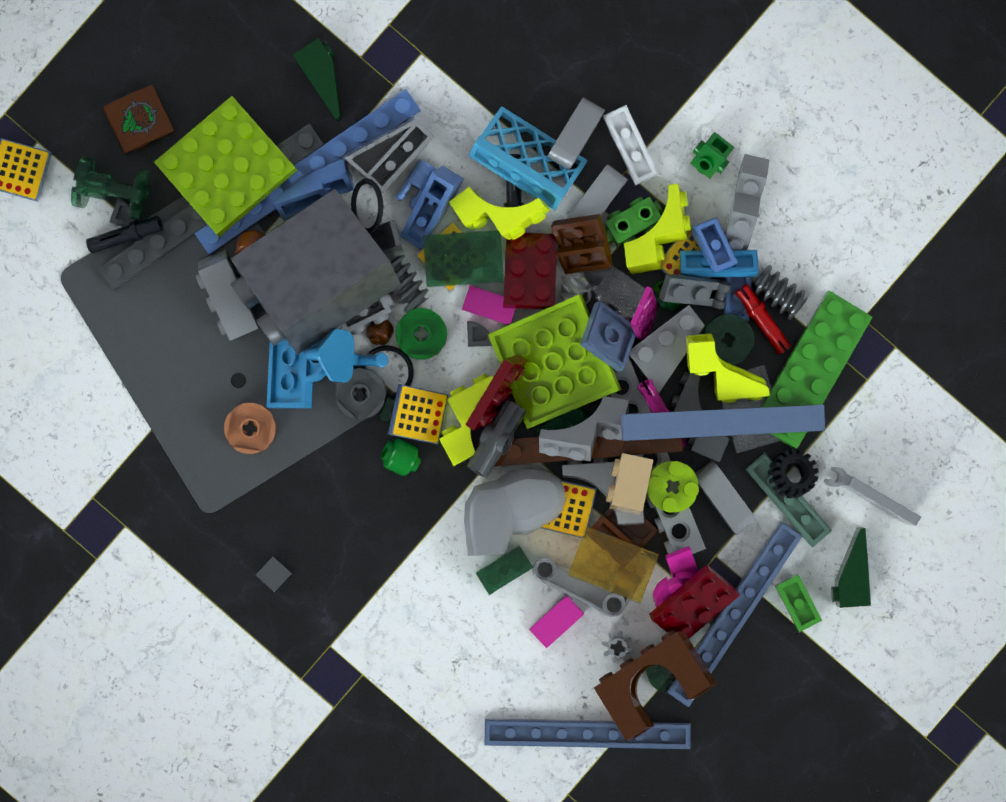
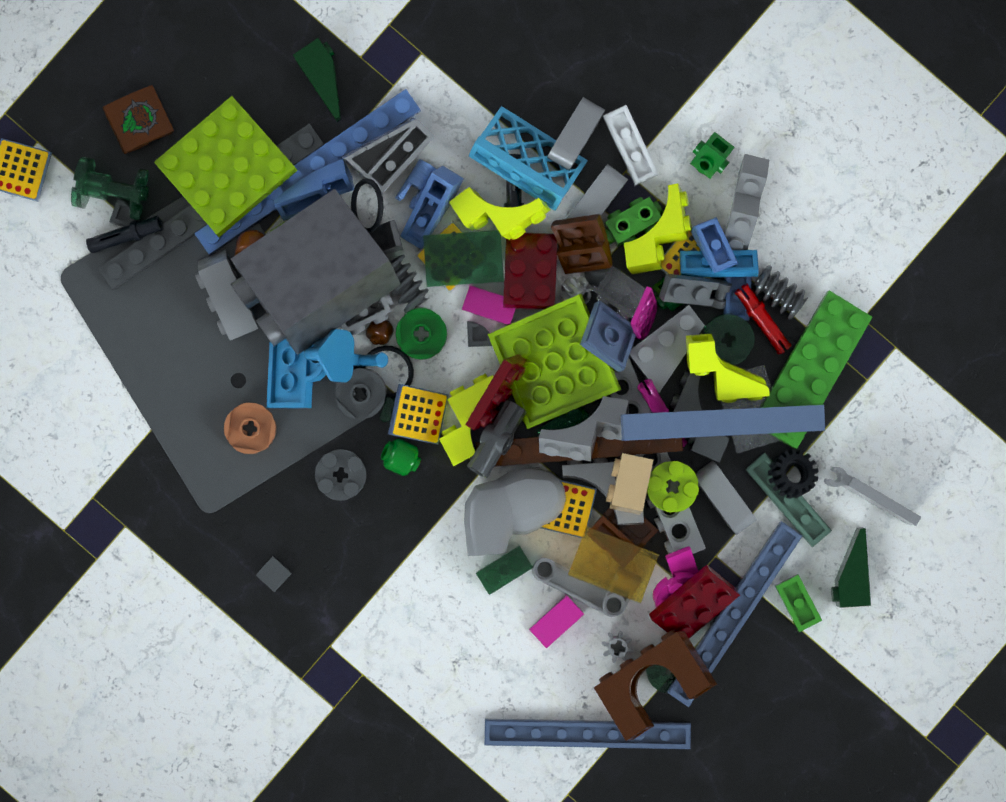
none -> dark grey plate [315,449,367,501]

